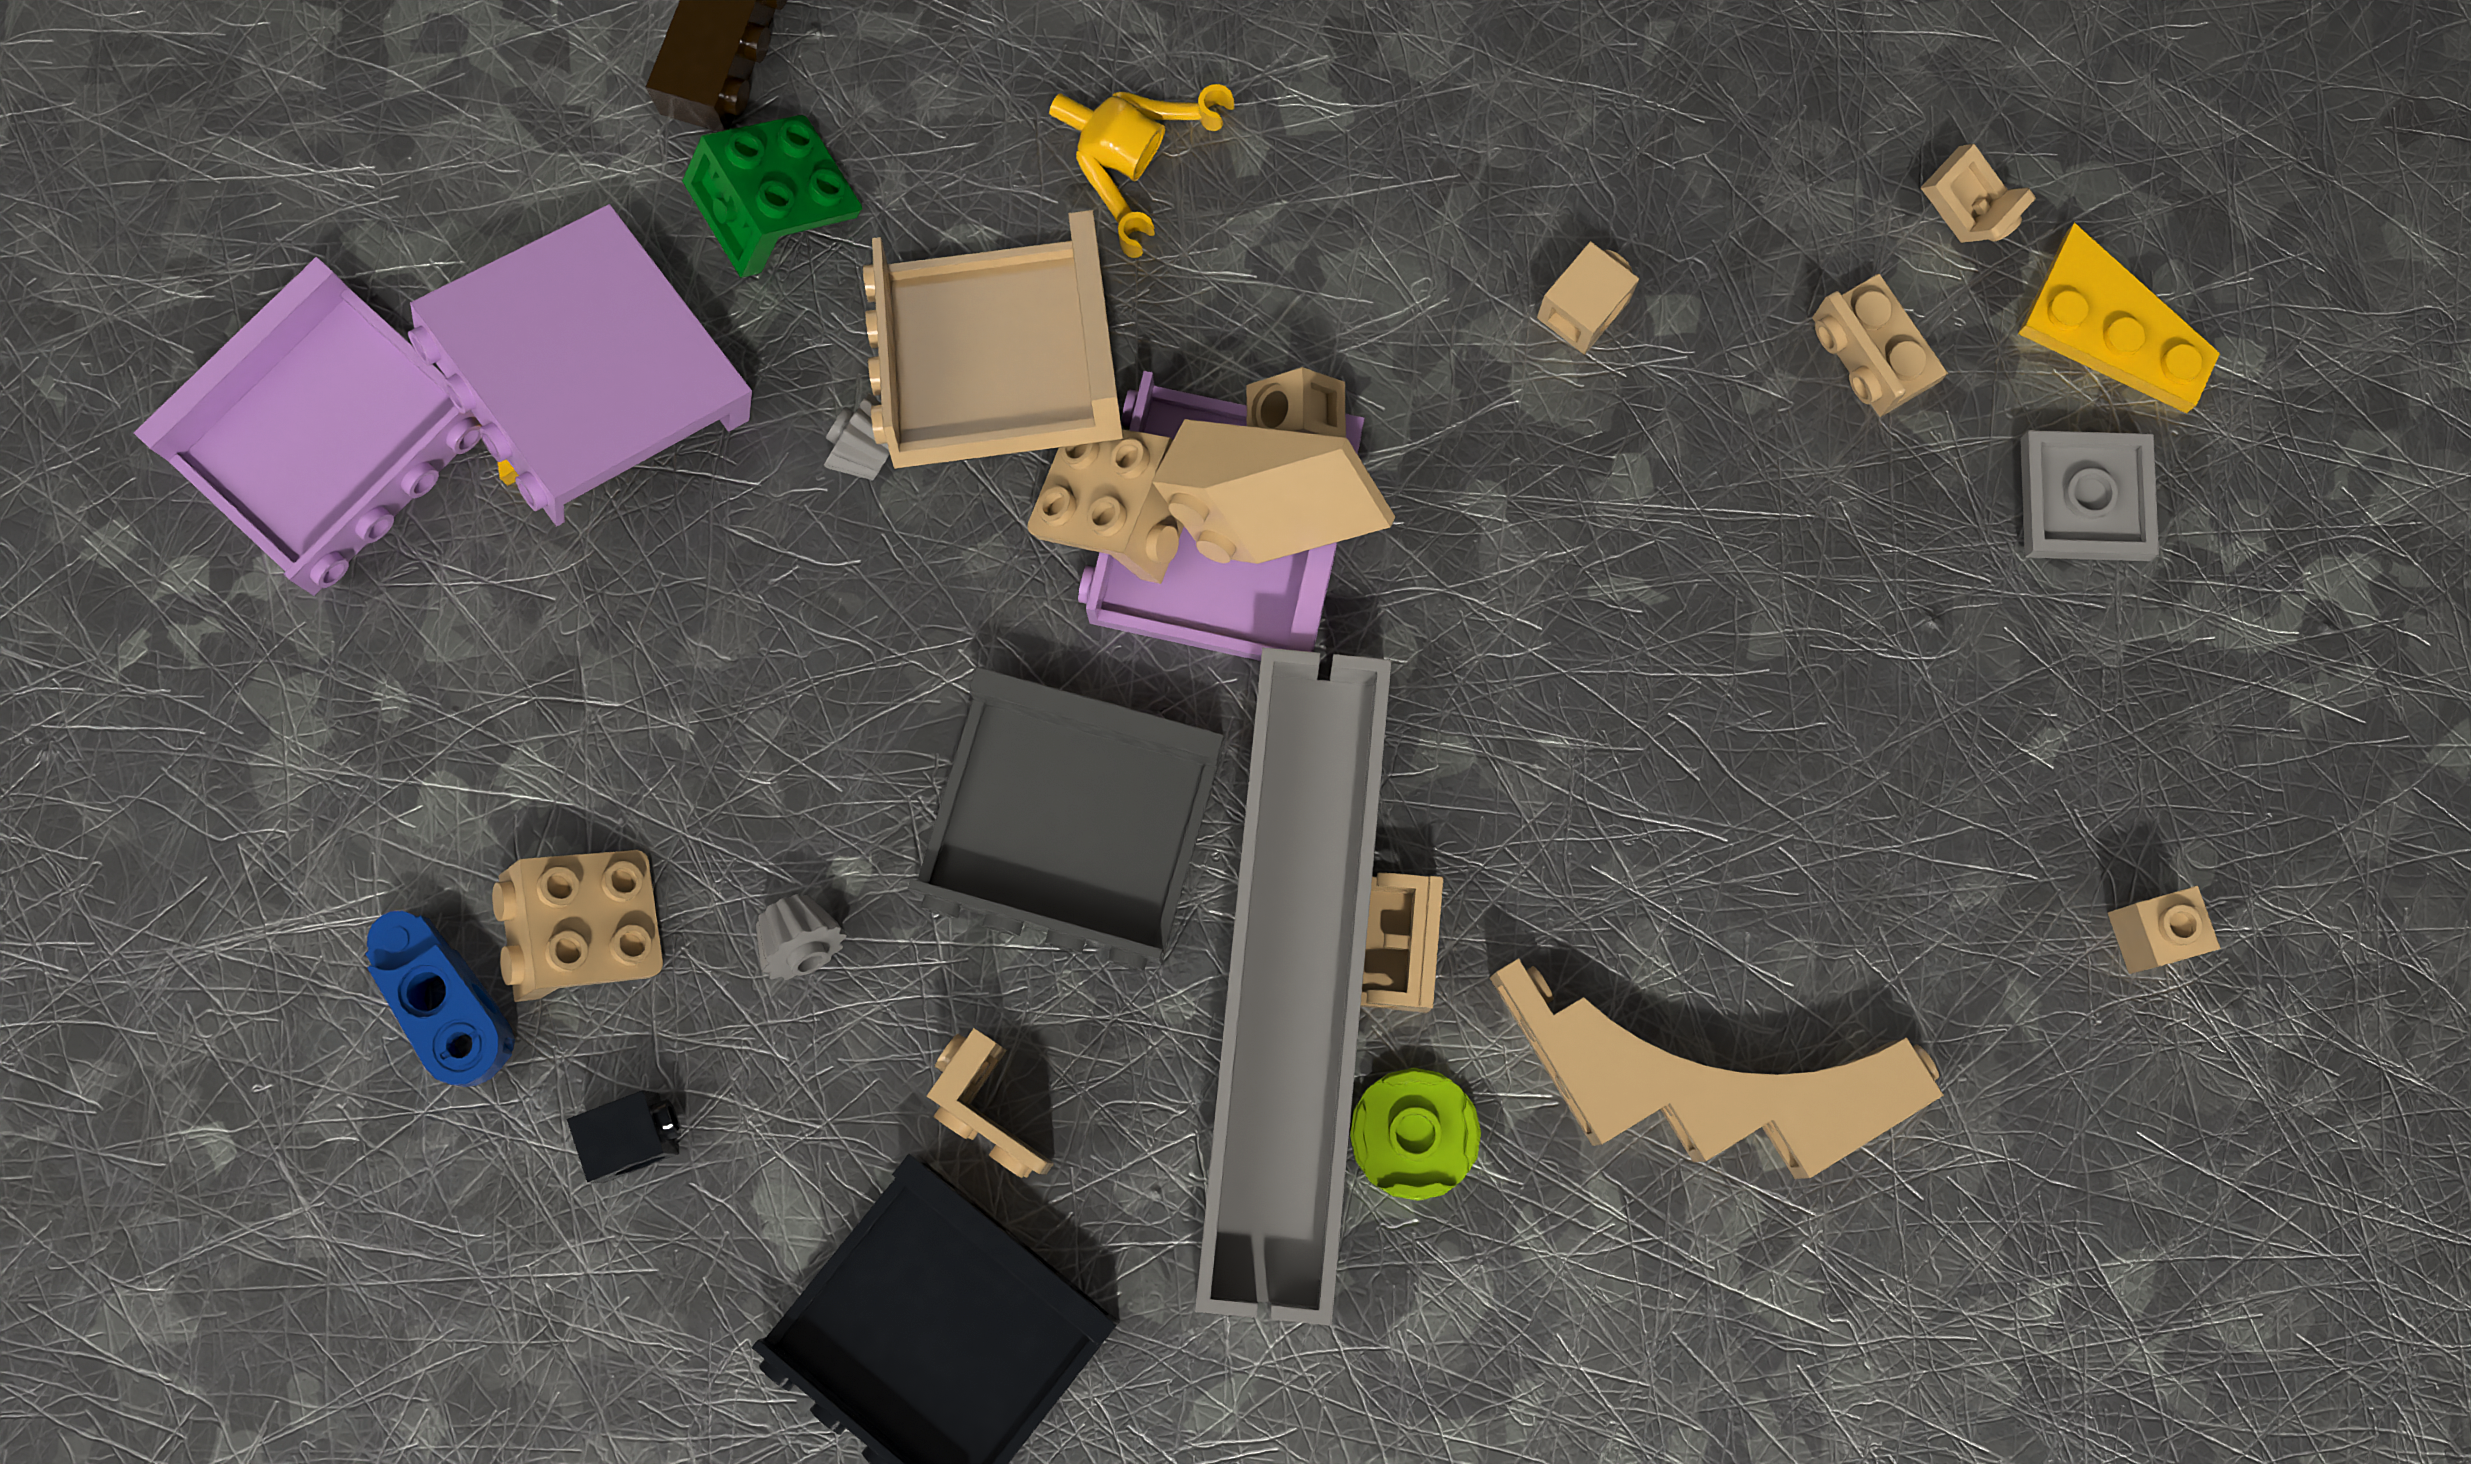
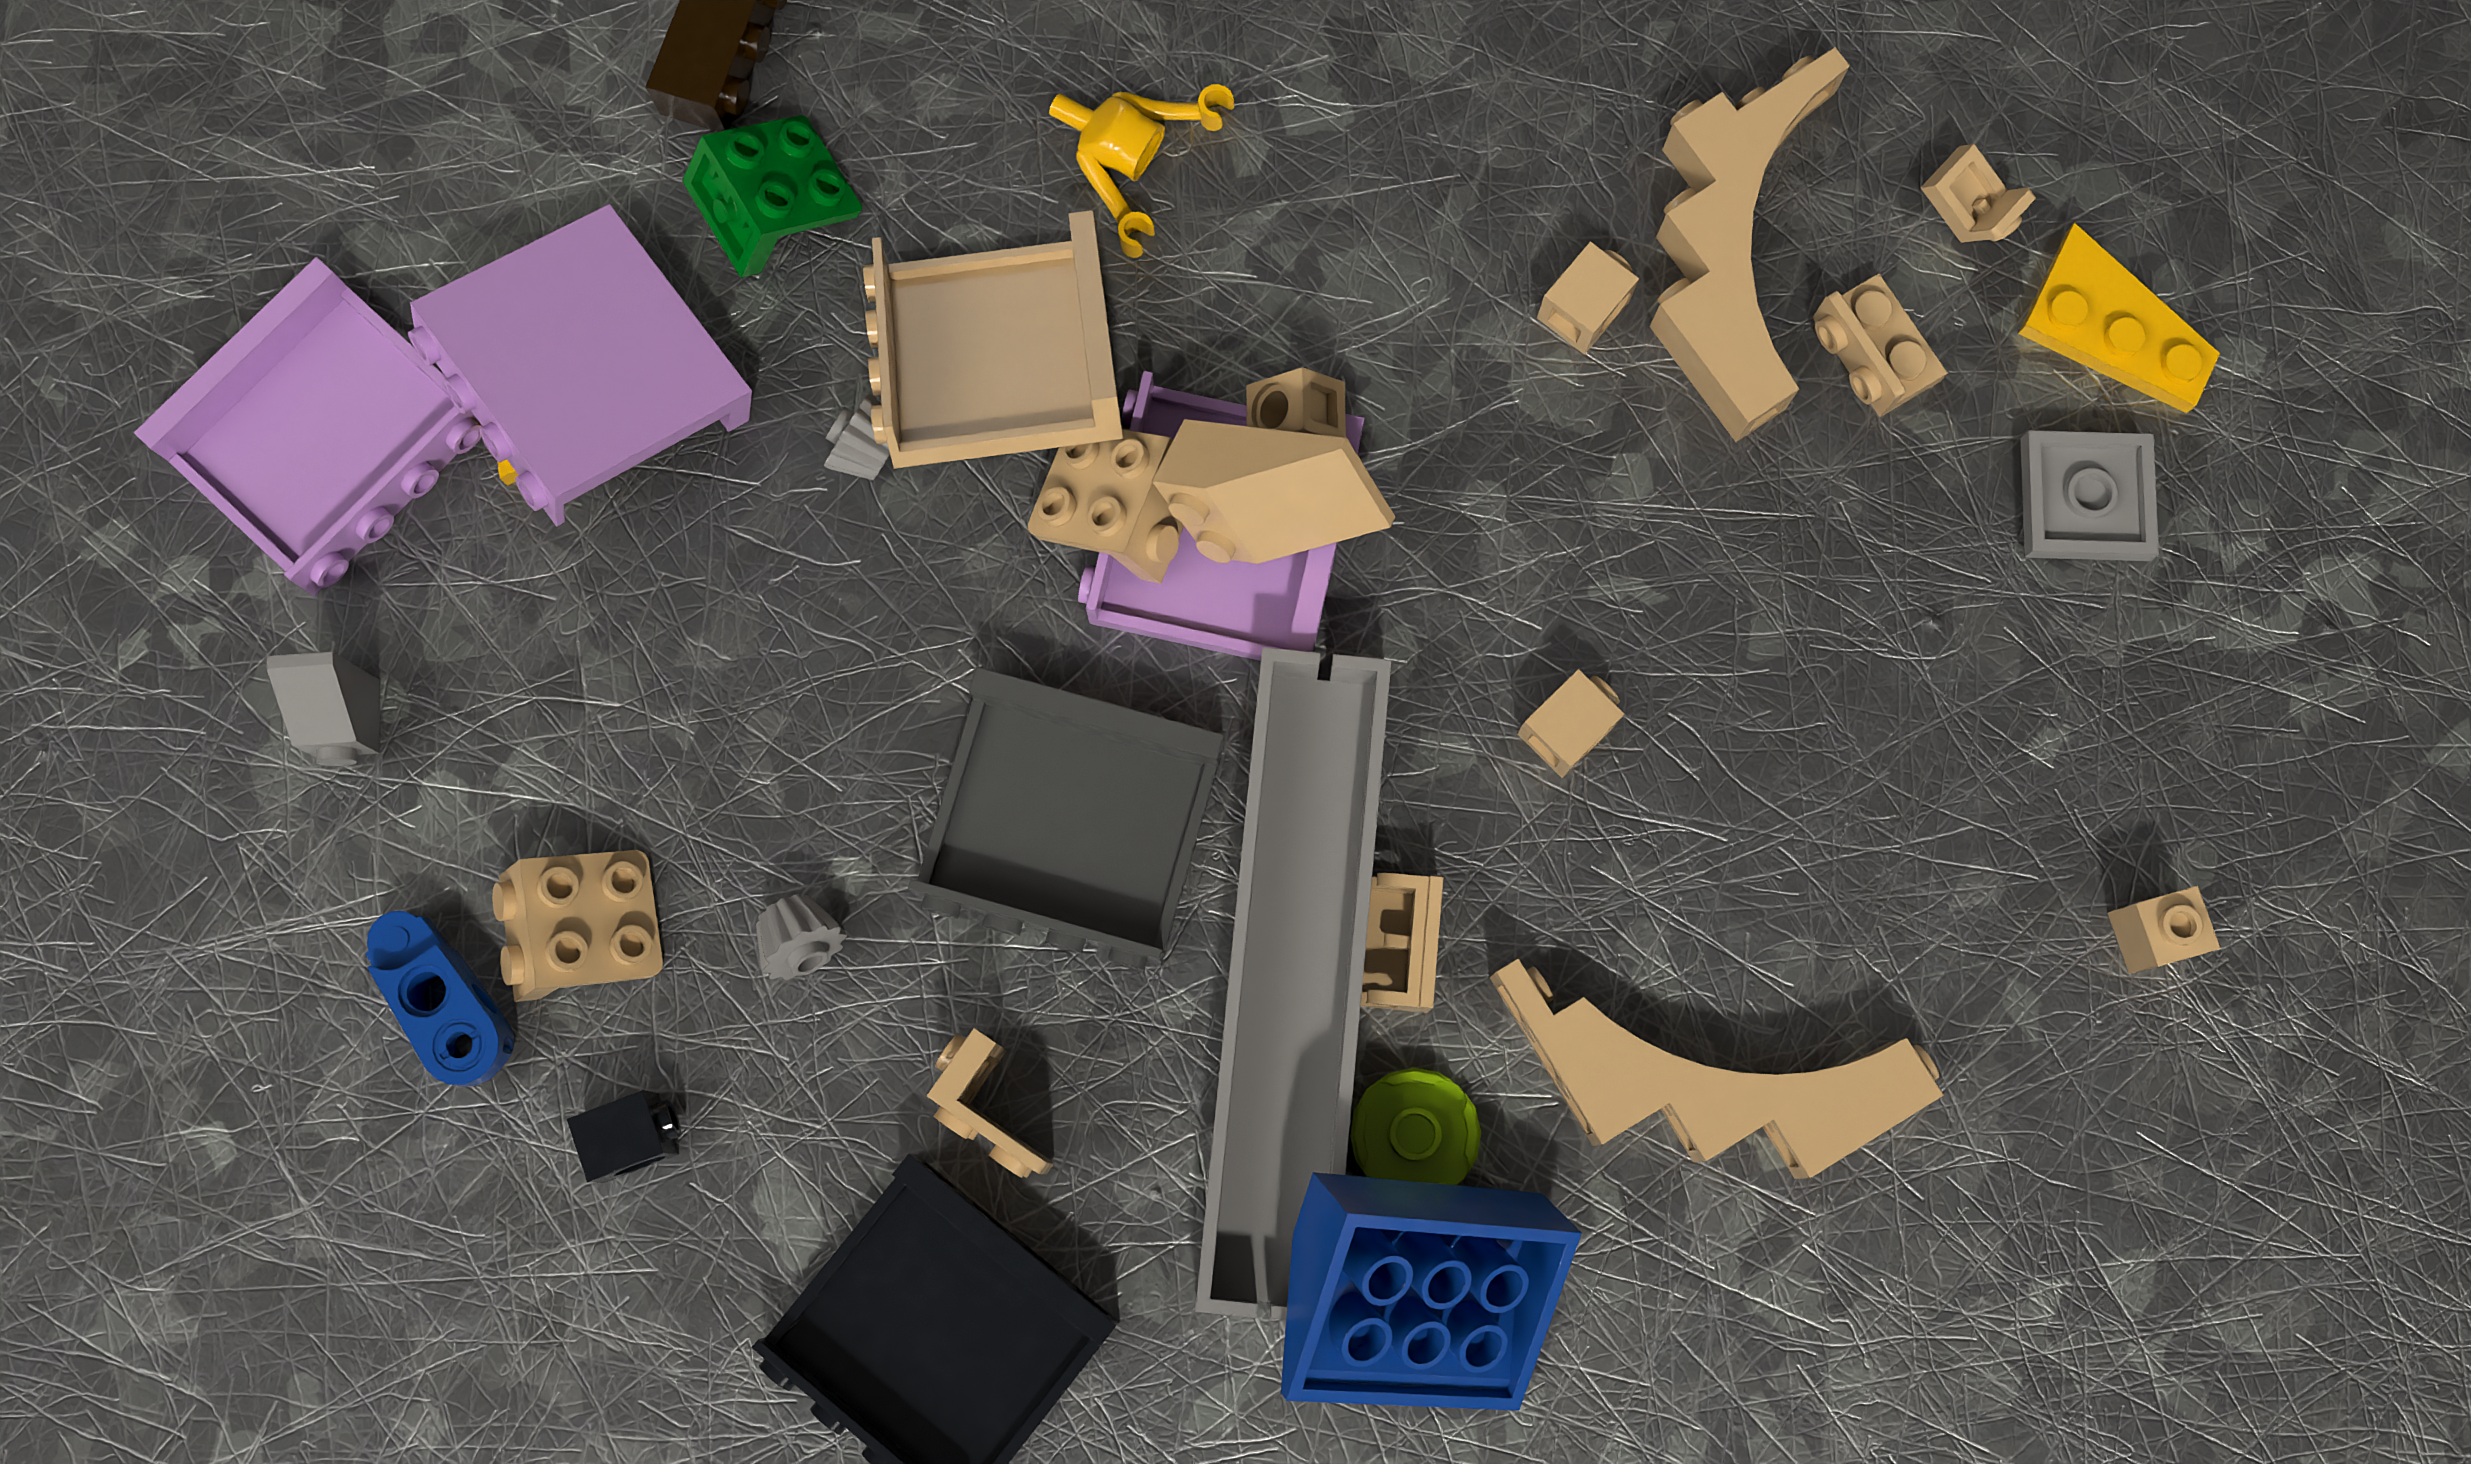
none -> light grey slope [267,651,380,766]
none -> blue slope [1281,1172,1582,1411]
none -> tan brick [1517,669,1625,778]
none -> tan arch [1649,47,1850,442]

